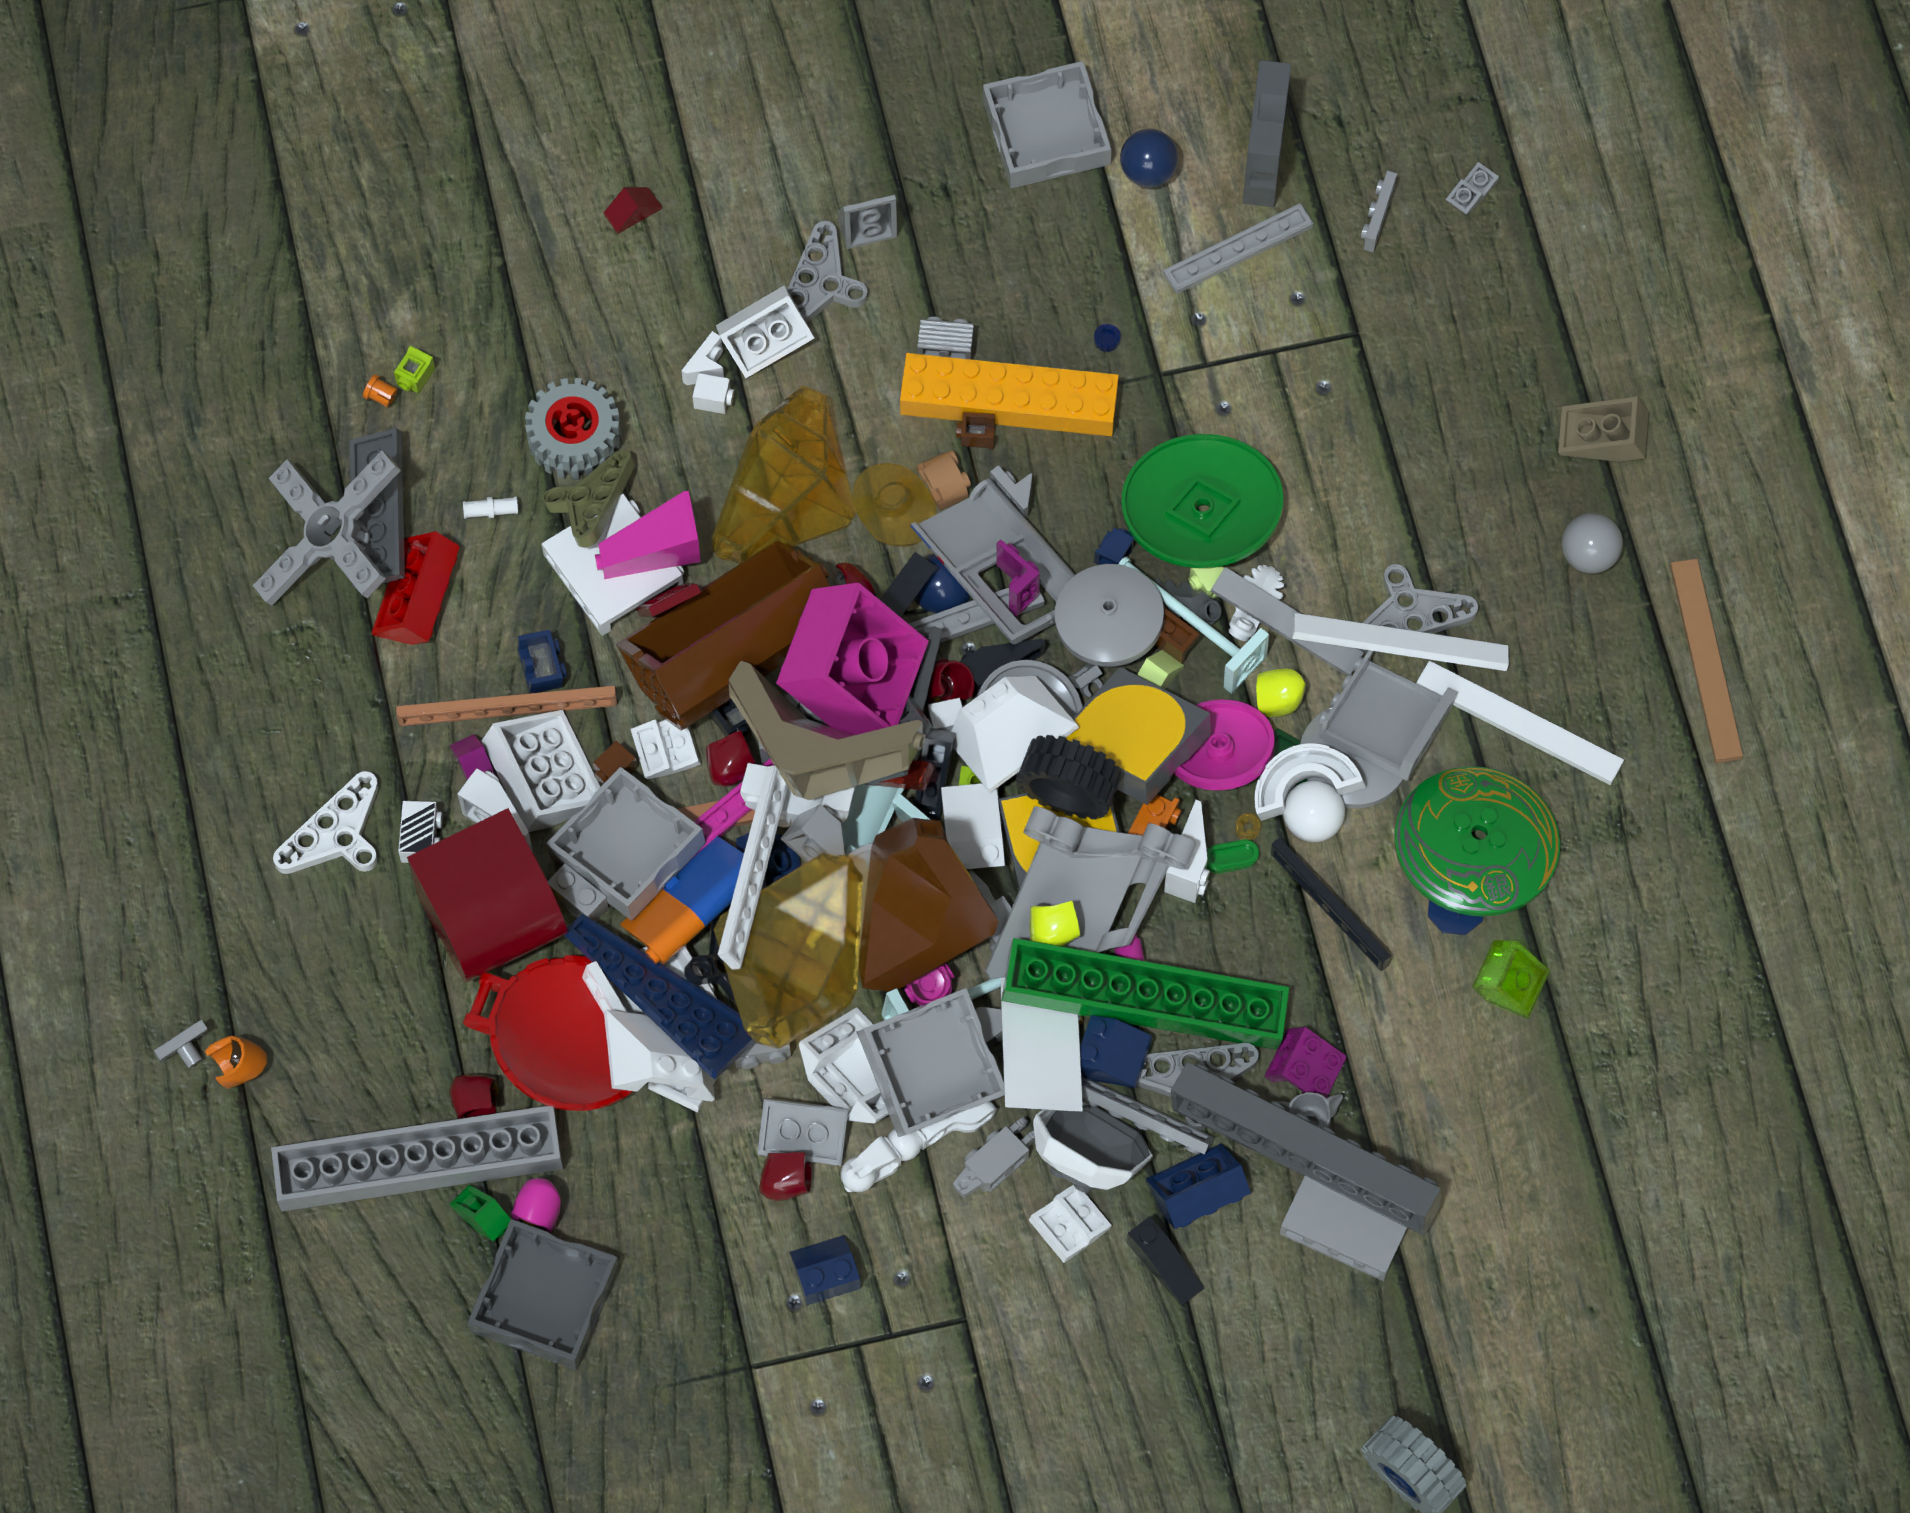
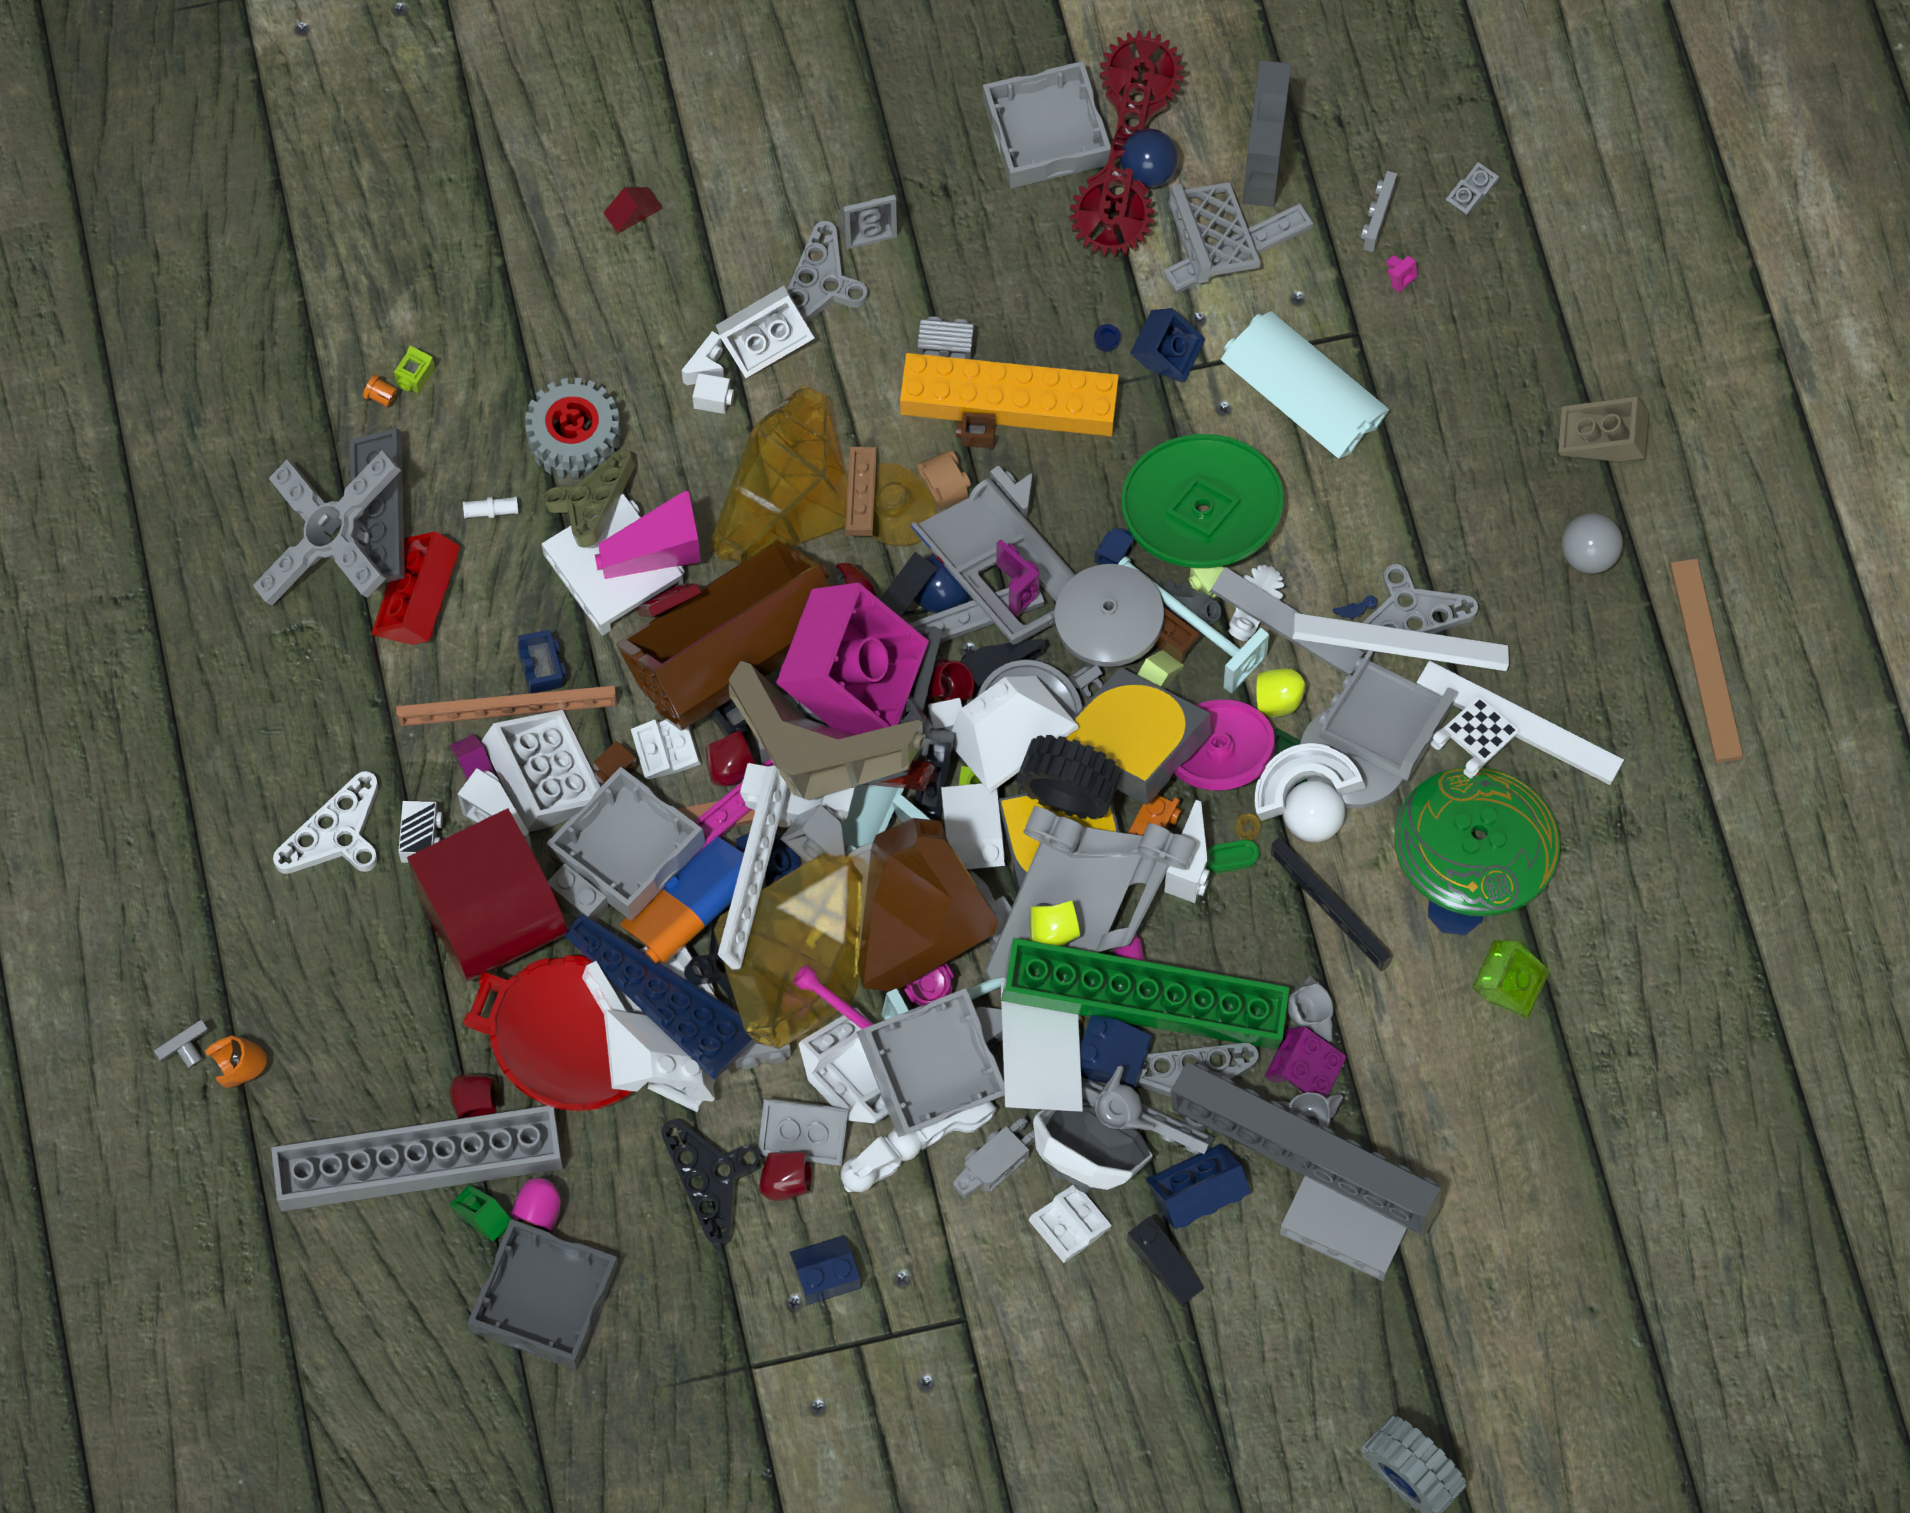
none -> black beam [661,1120,762,1247]
none -> dark pink piece [793,965,874,1029]
none -> medium nougat tile [845,447,877,536]
none -> dark red beam [1069,30,1184,258]
none -> light grey piece [1094,1066,1154,1130]
none -> dark blue slope [1130,308,1205,382]
none -> light grey fence [1168,182,1261,283]
none -> light aqua cylinder [1220,311,1390,459]
none -> light grey piece [1287,976,1333,1042]
none -> dark blue piece [1333,595,1377,620]
none -> dark pink tile [1386,255,1417,293]
none -> white flag [1431,696,1520,778]

